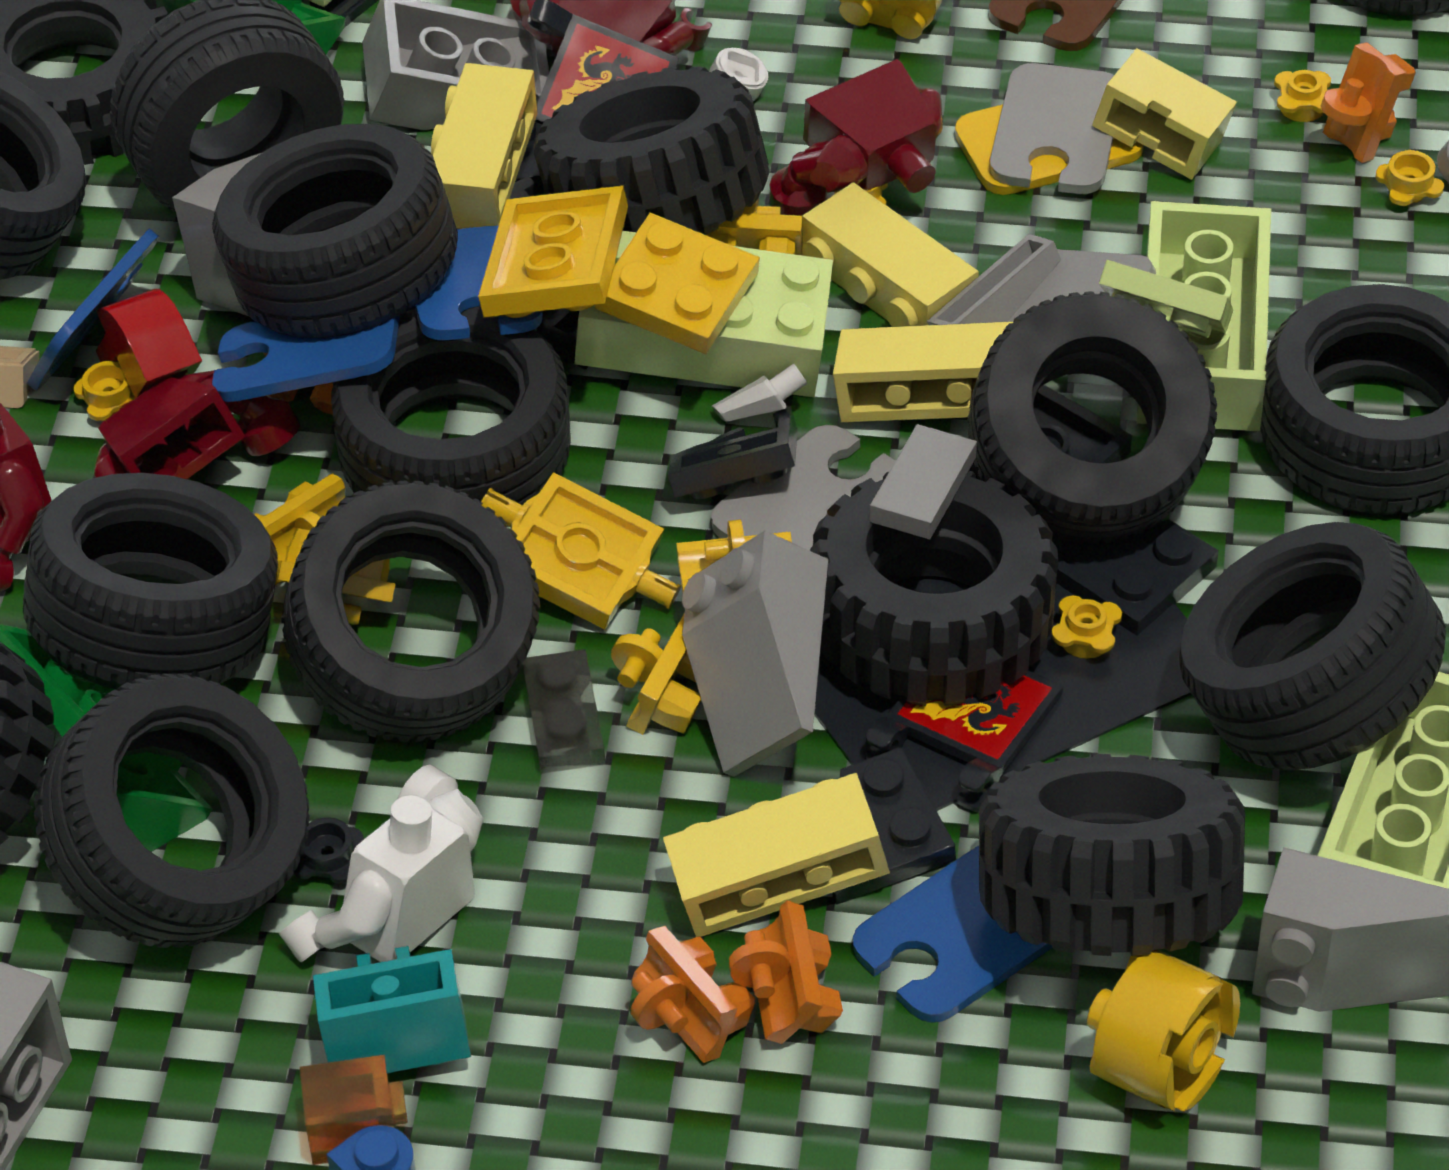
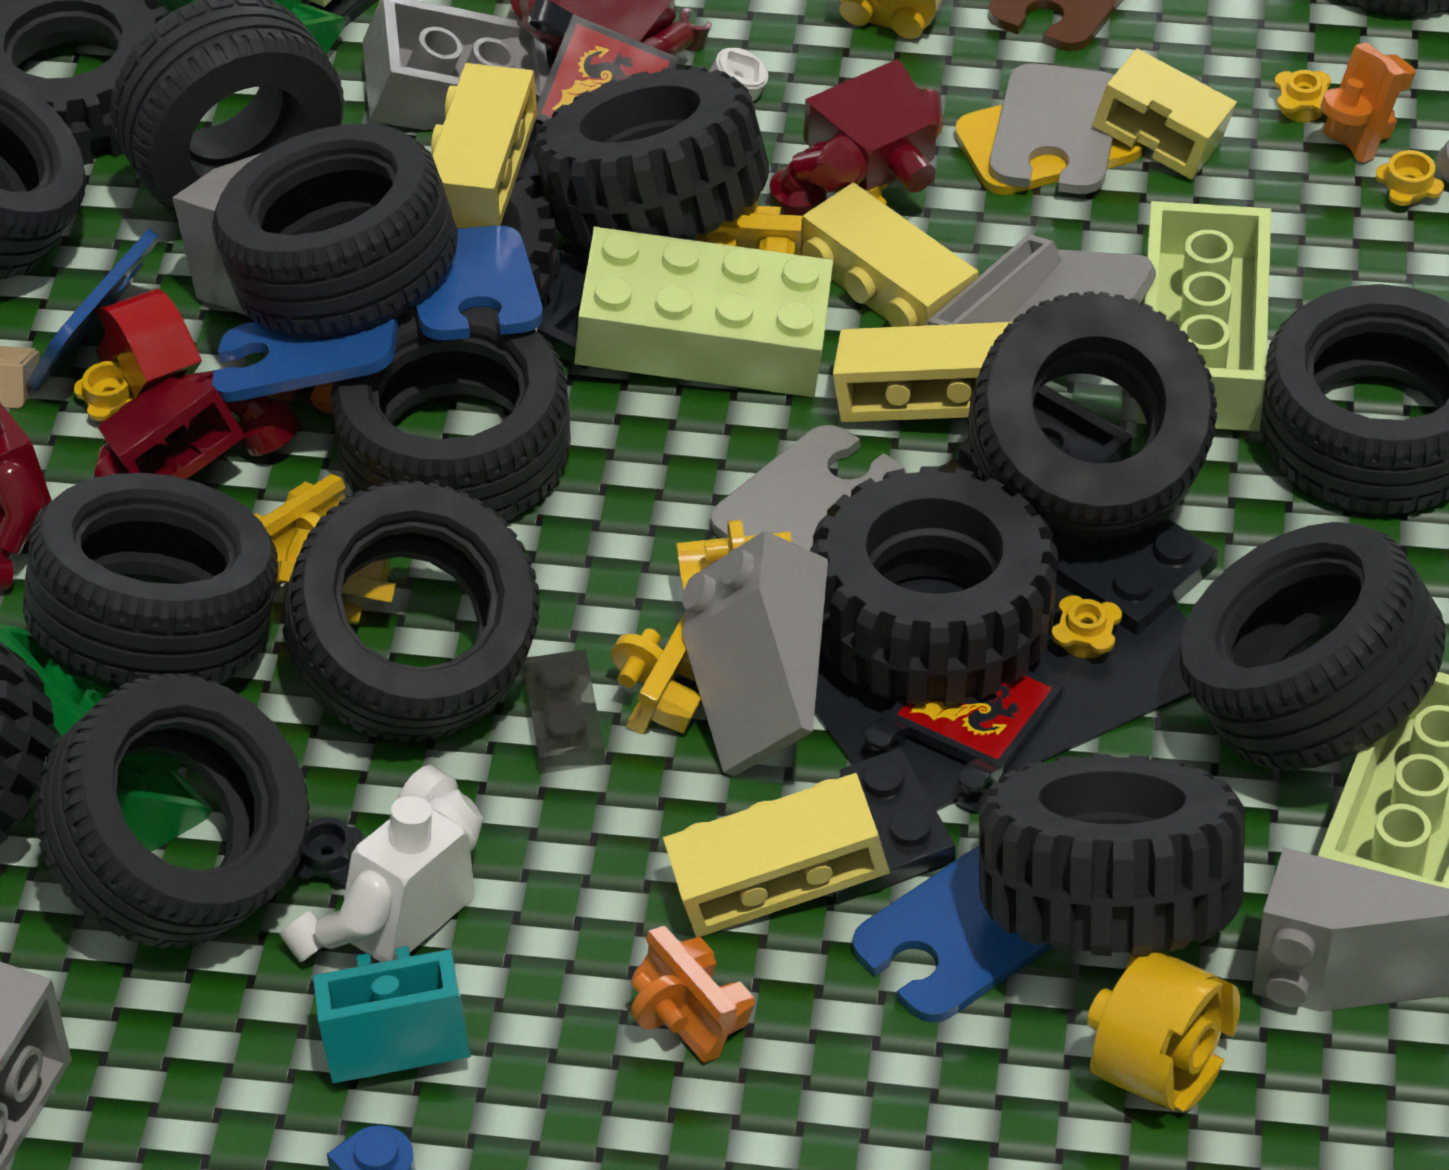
clear orange brick [300,1055,408,1165] -> none
yellow plate [478,186,628,318] -> none
yellow plate [481,472,681,630] -> none
yellow plate [595,213,760,354] -> none
black wing [668,407,798,499] -> none
white bar [711,364,807,422] -> none
orange hips [729,900,843,1044] -> none
light grey tile [869,424,977,539] -> none
yellowish green plate [1099,260,1233,339] -> none

